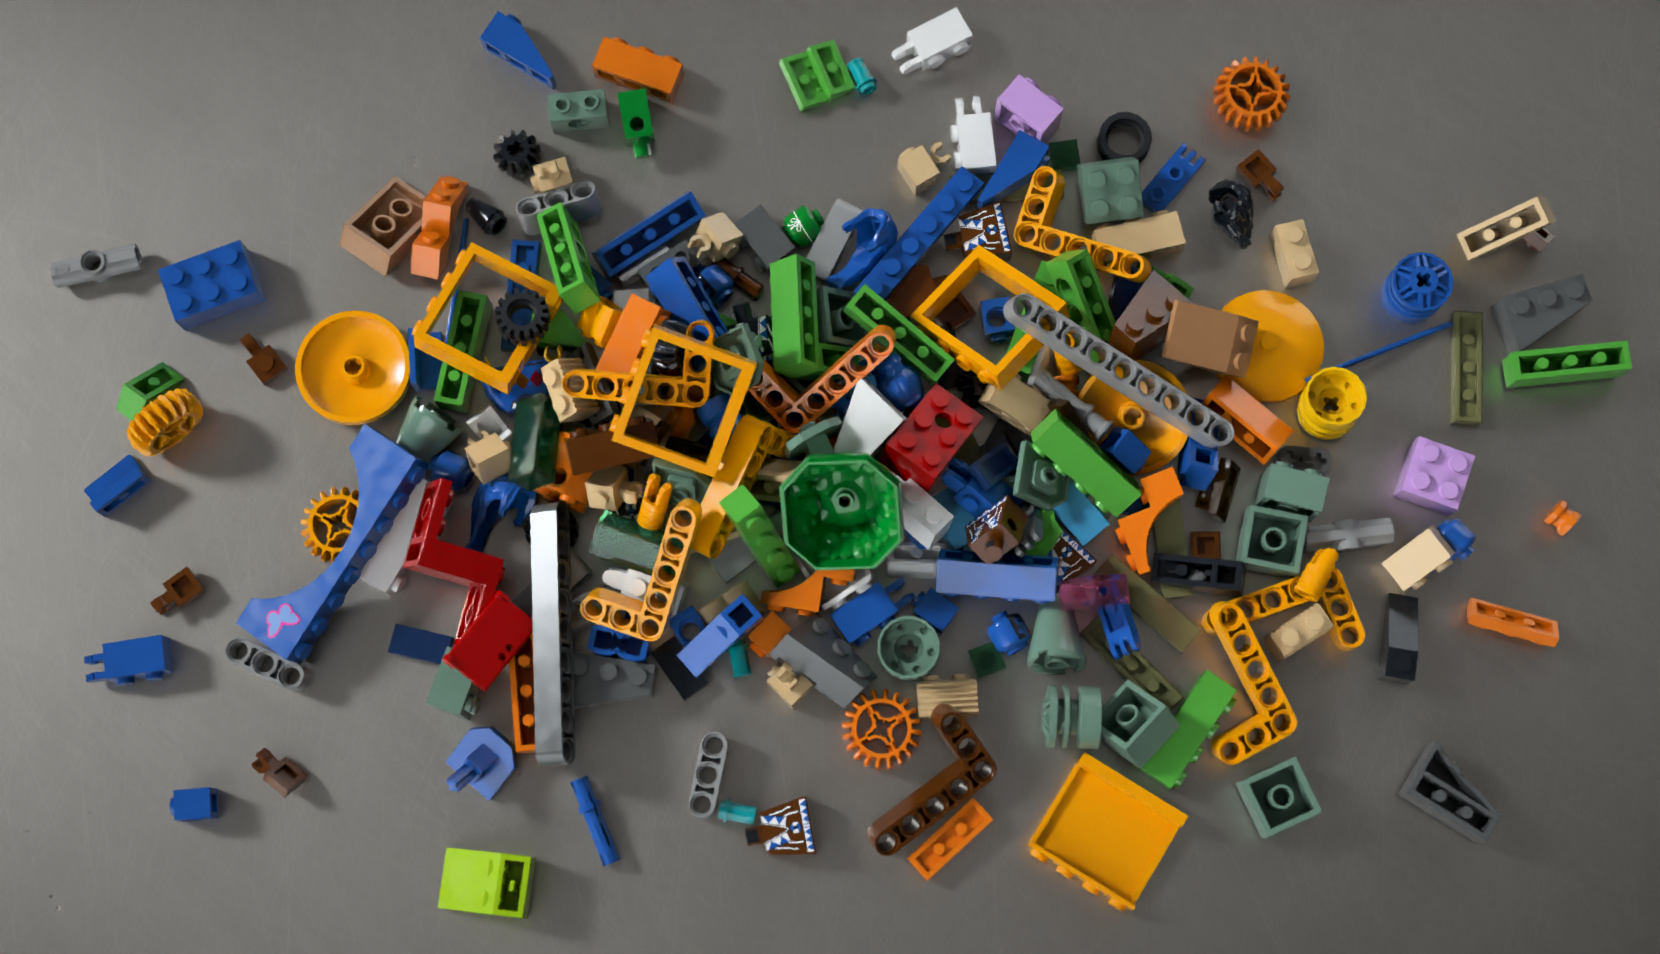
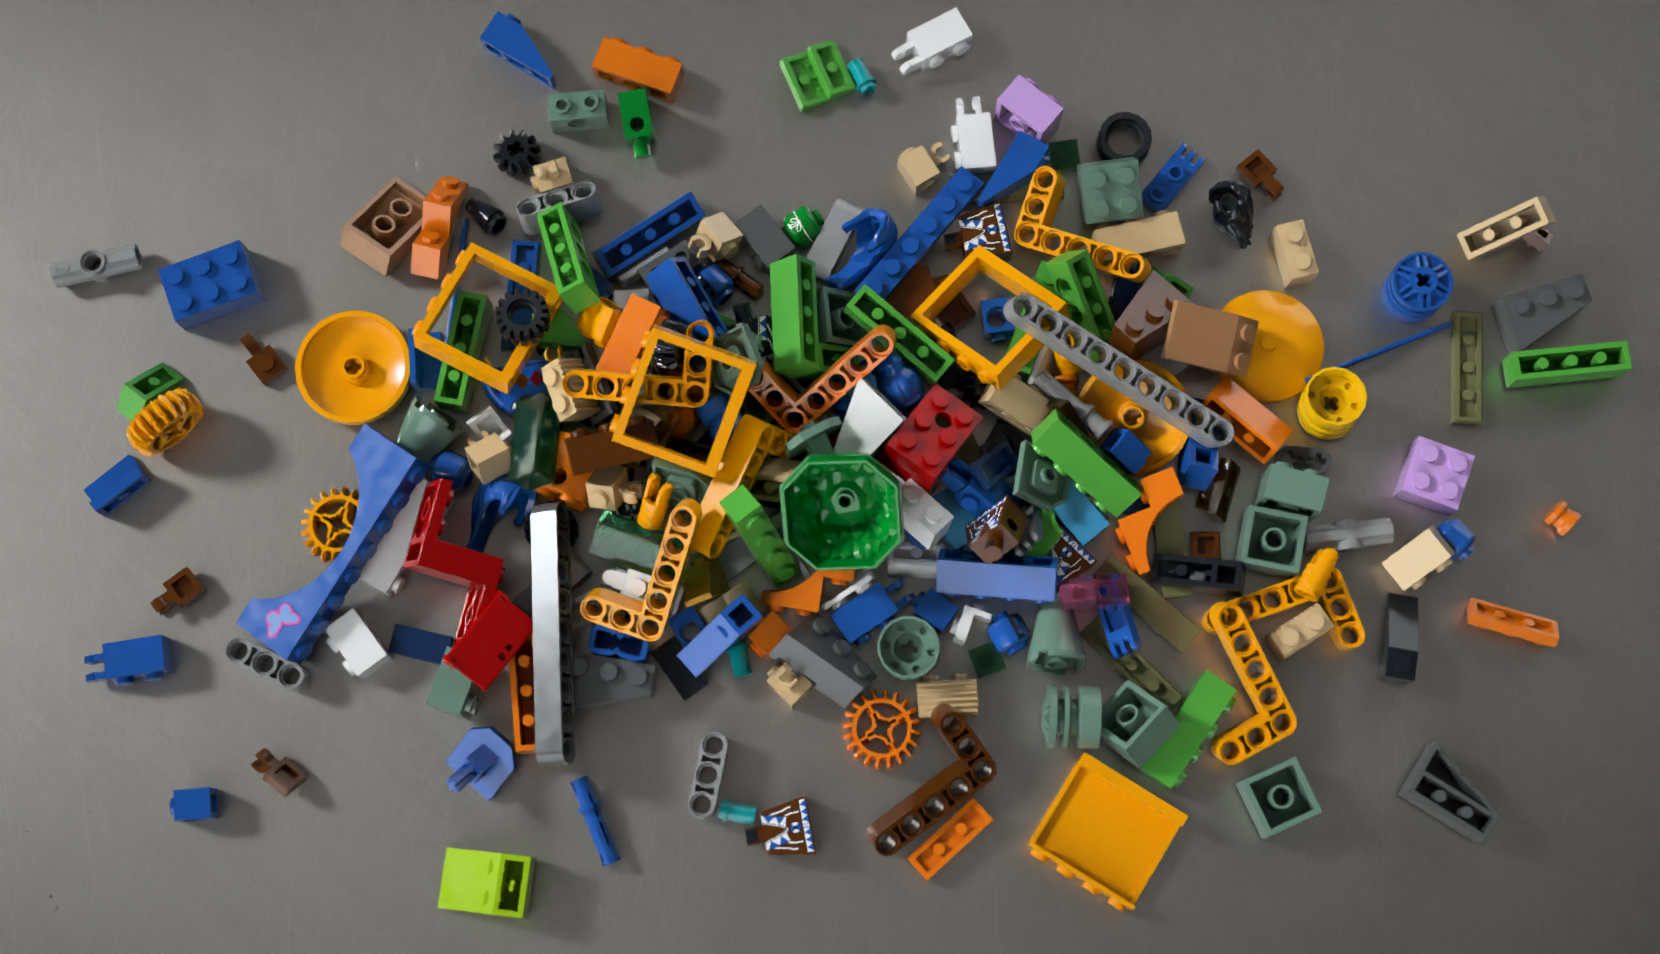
orange gear [1213,56,1290,132] -> none
none -> white brick [325,608,393,679]
none -> pearl gold slope [683,556,730,608]
none -> white bracket [949,603,993,646]

